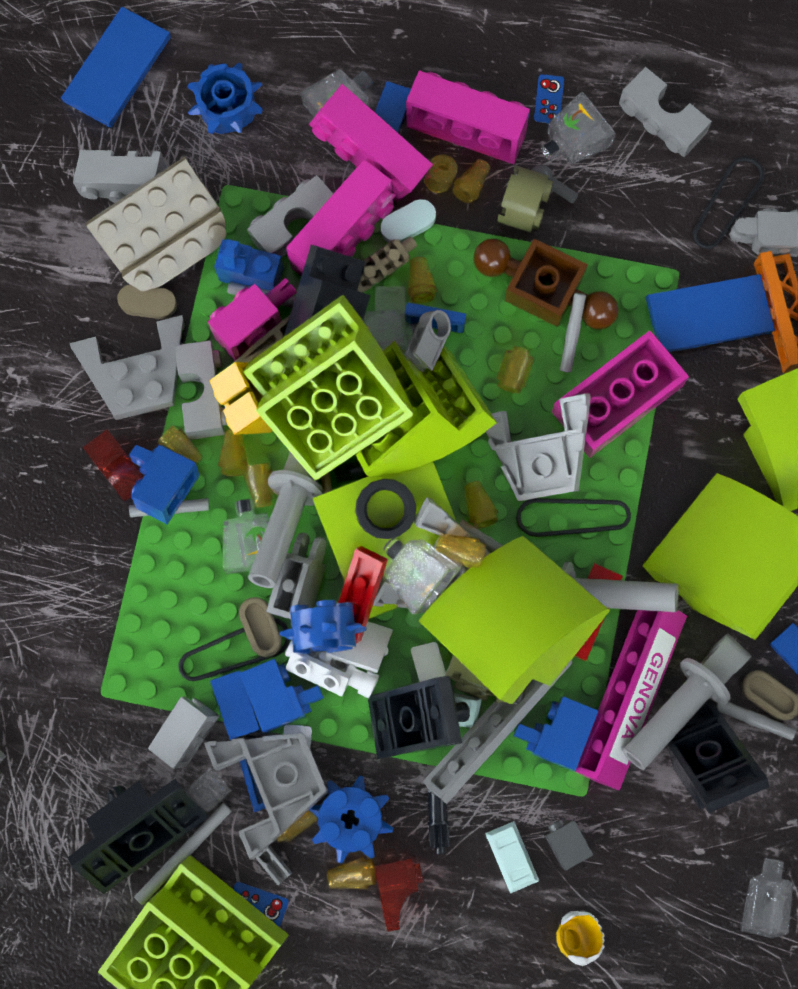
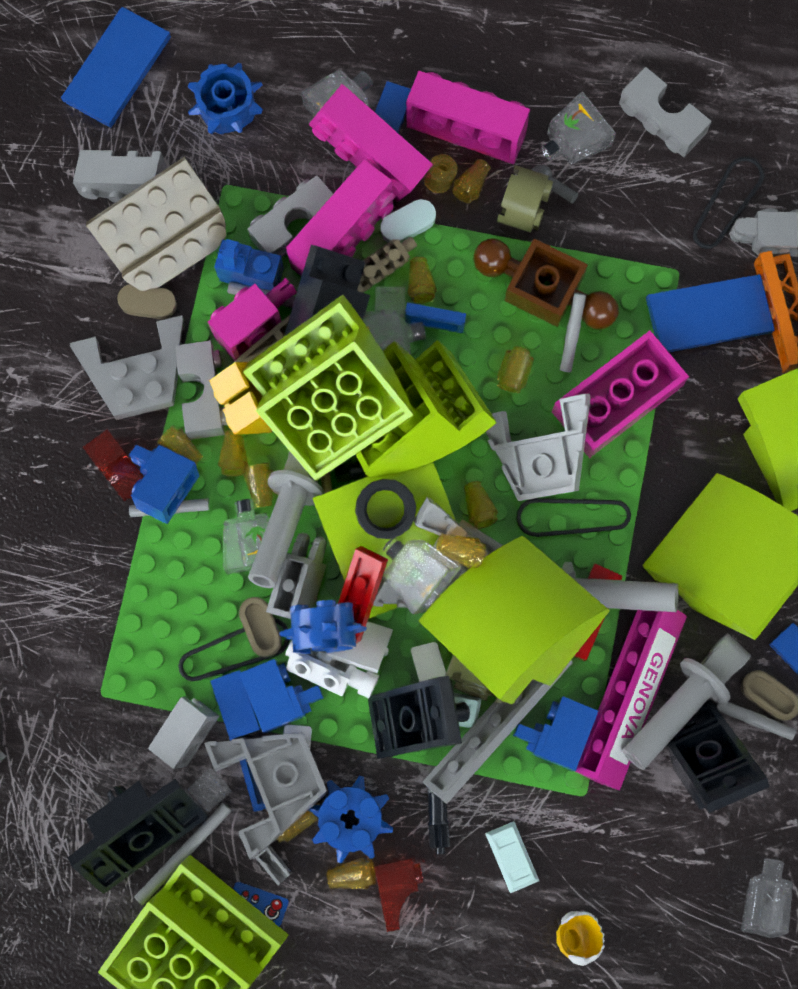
light grey piece [404,310,451,372] -> none
blue sticker [534,75,564,124] -> none
dark grey brick [544,818,593,871] -> none

